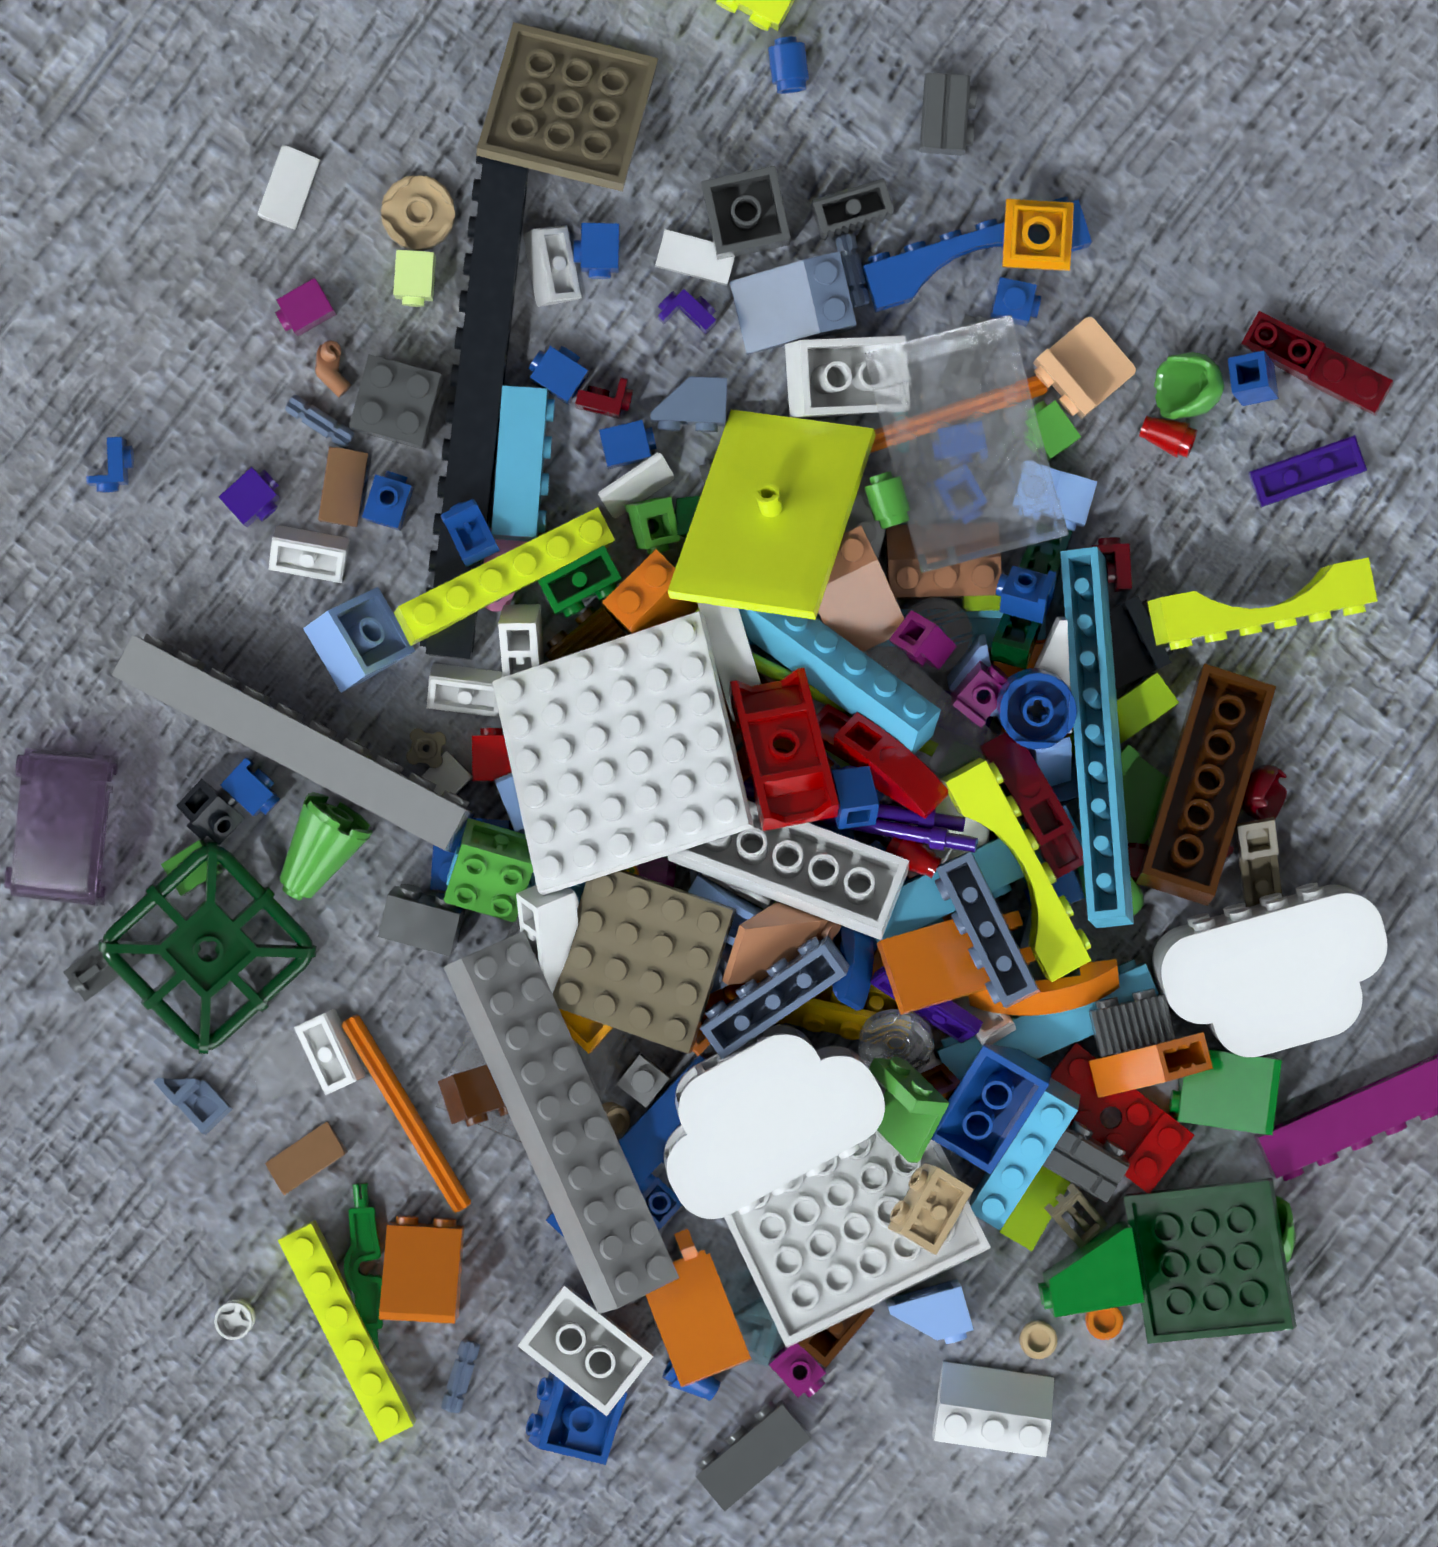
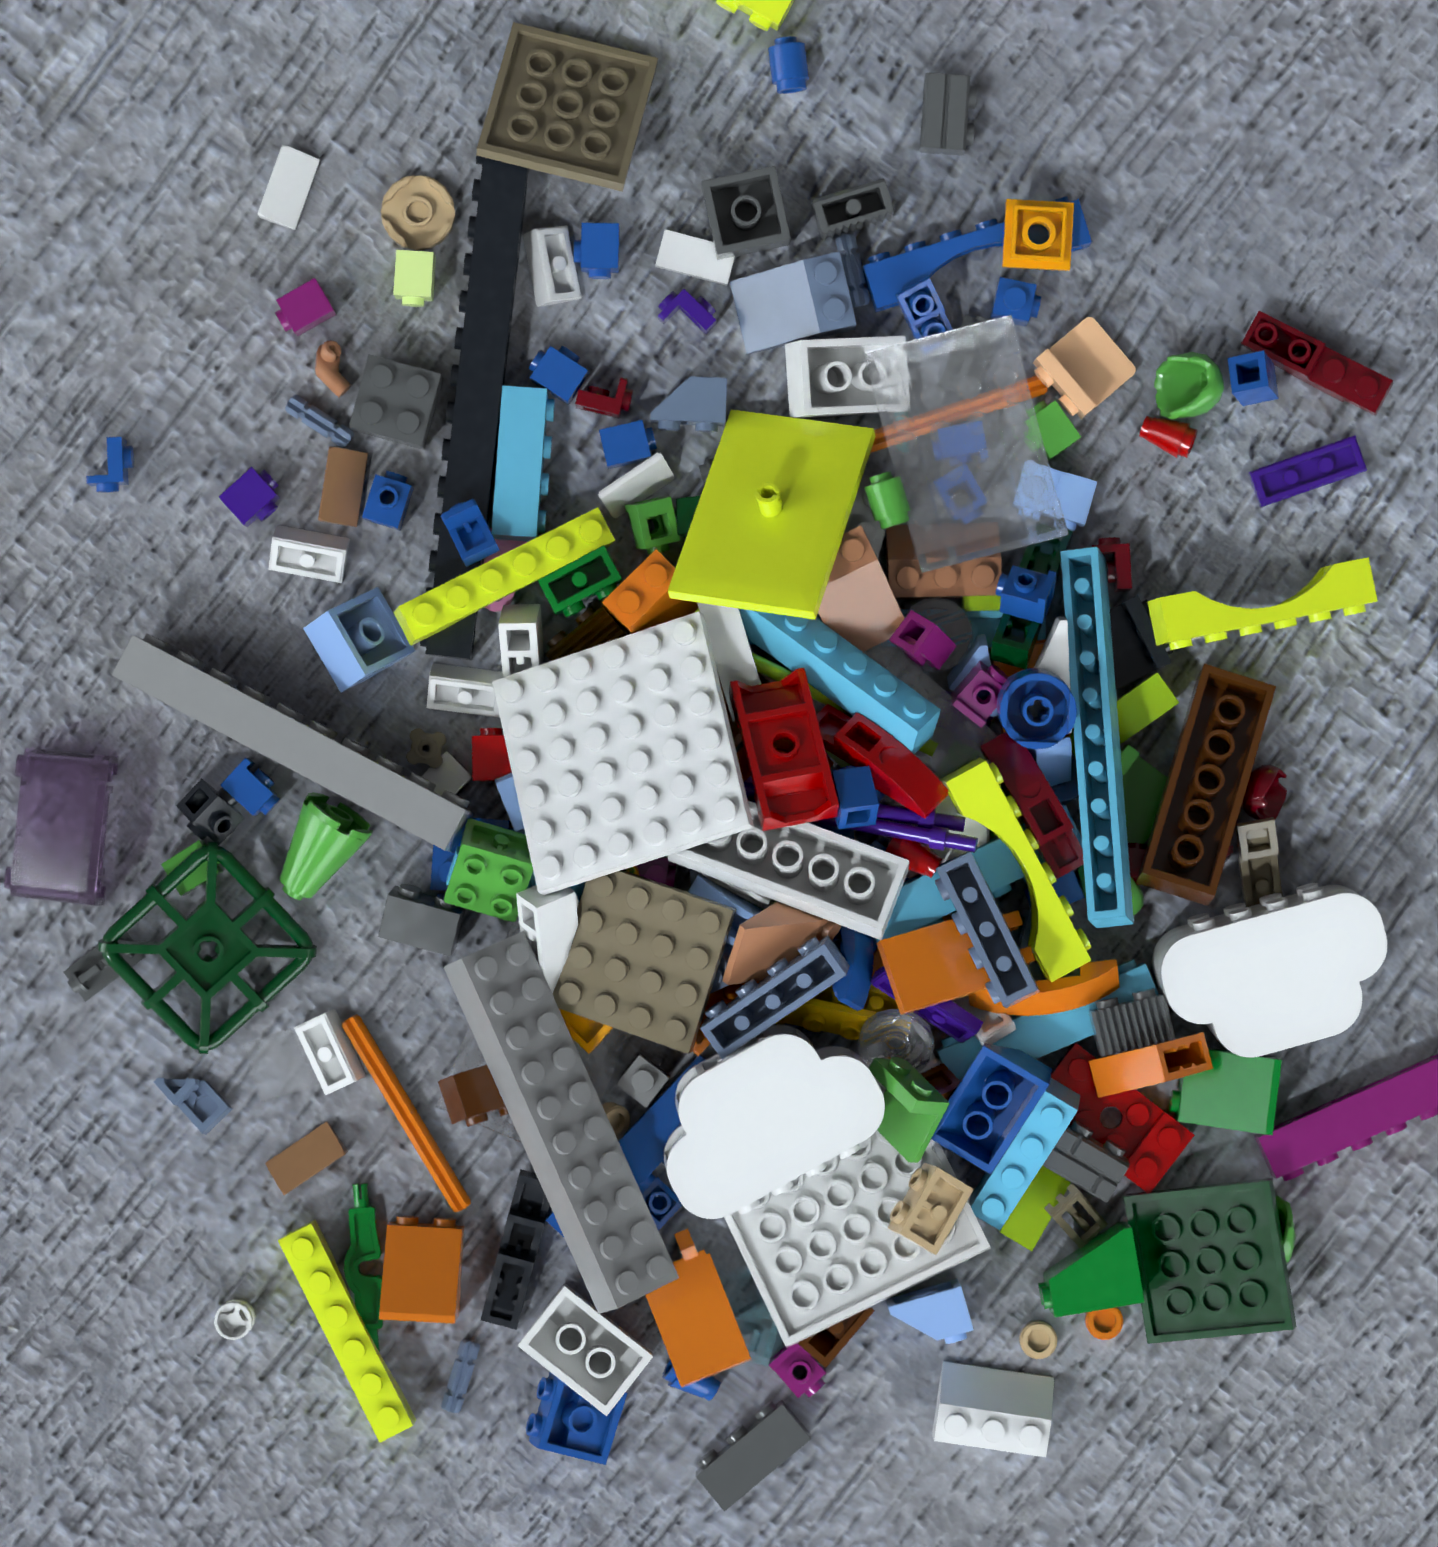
none -> black slope [481,1169,550,1330]
none -> blue slope [895,277,957,356]

